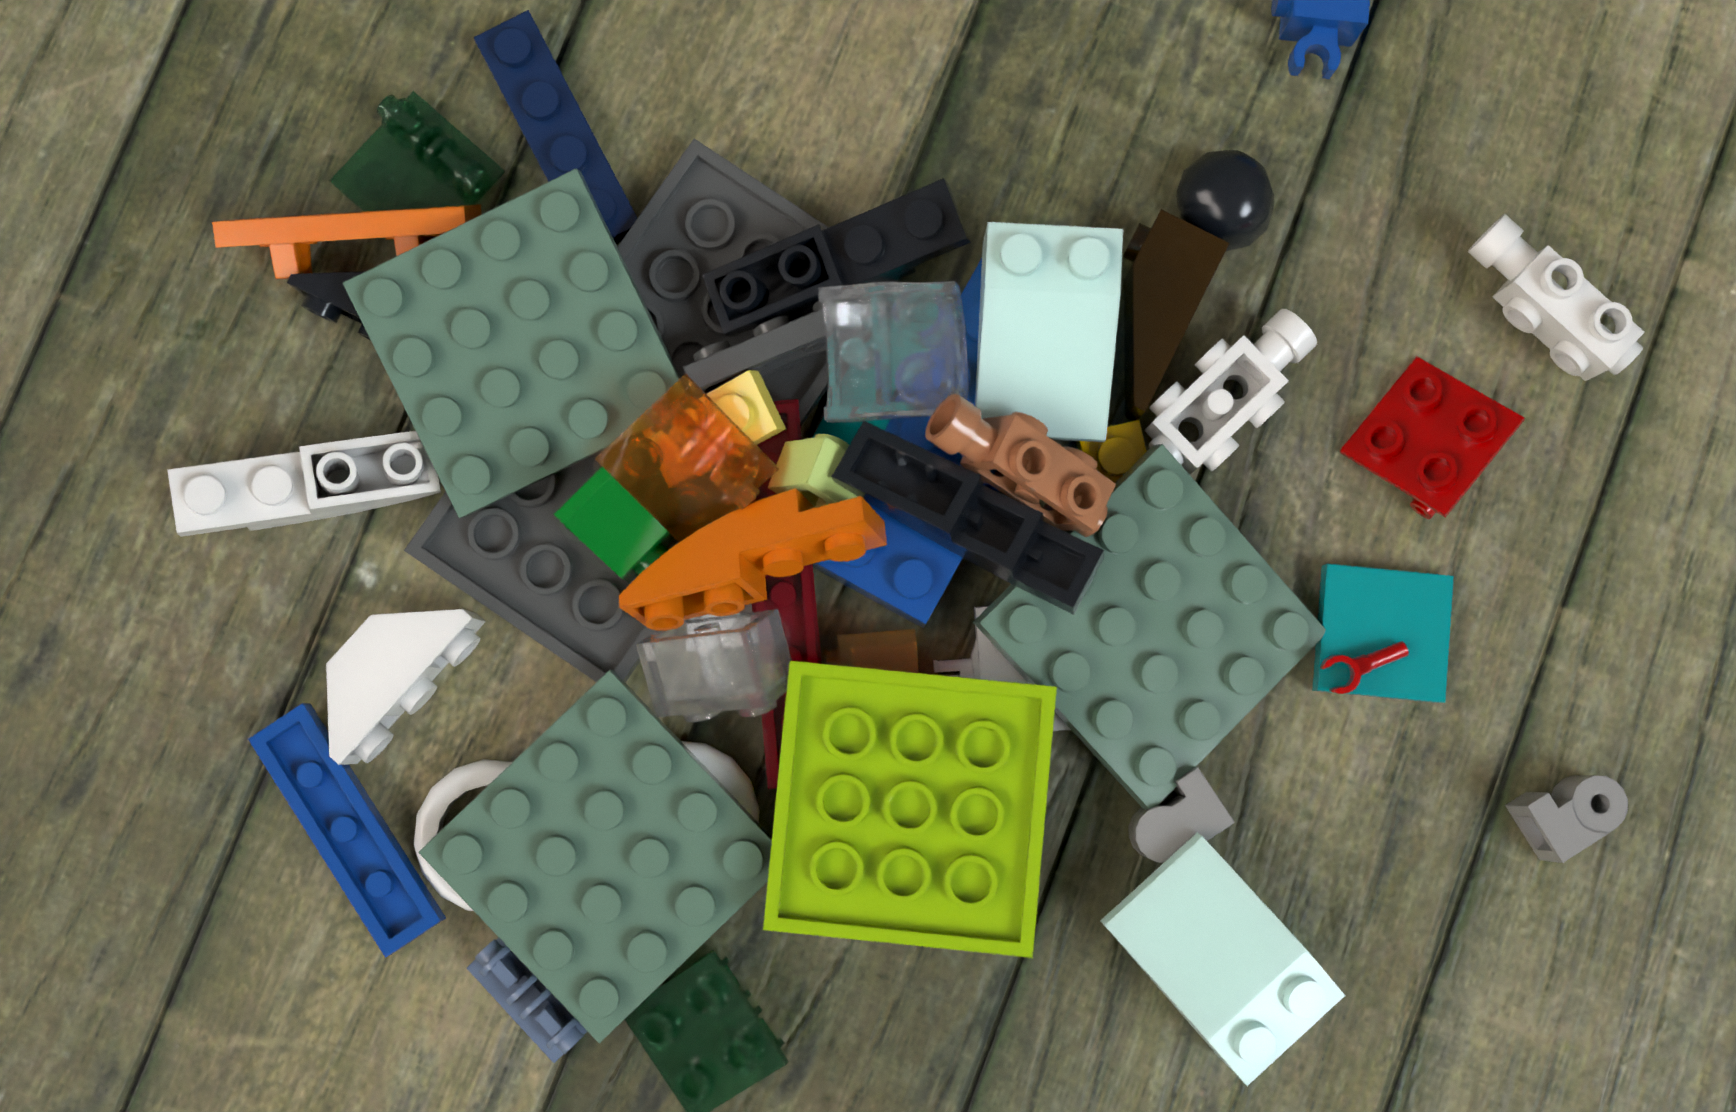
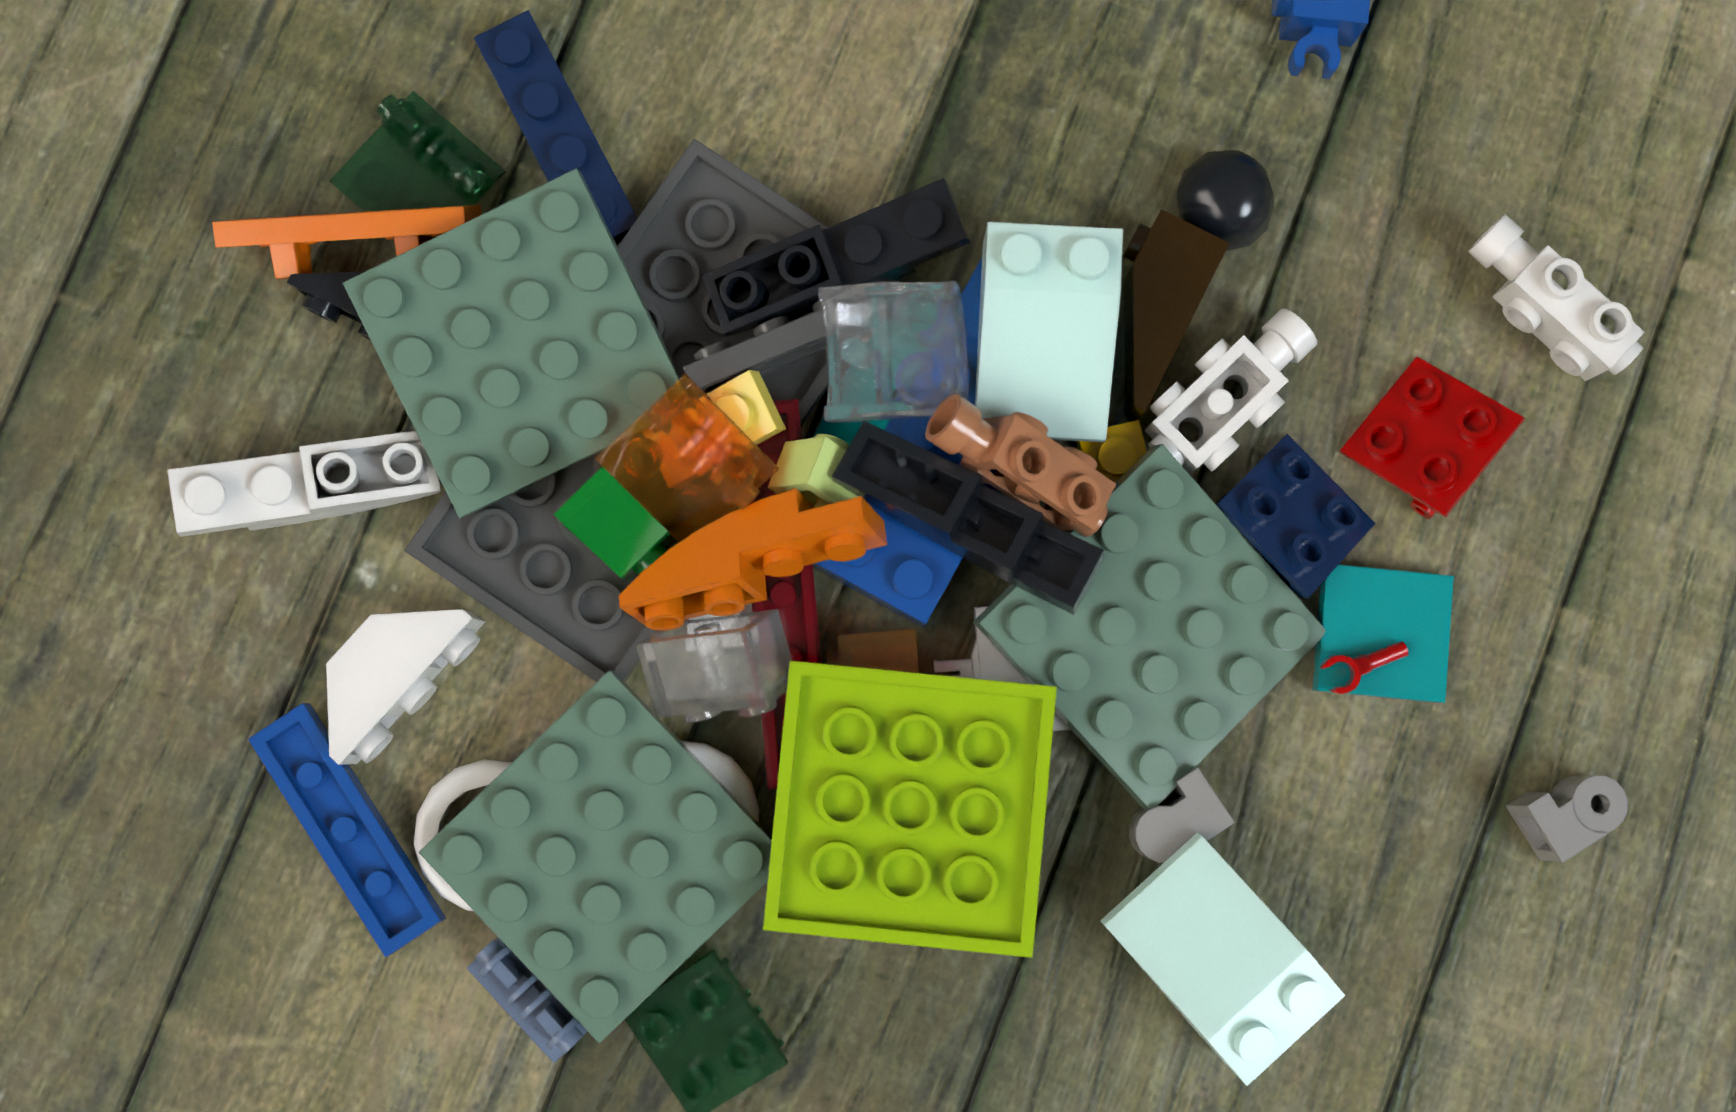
none -> dark blue hinge [1215,434,1376,599]

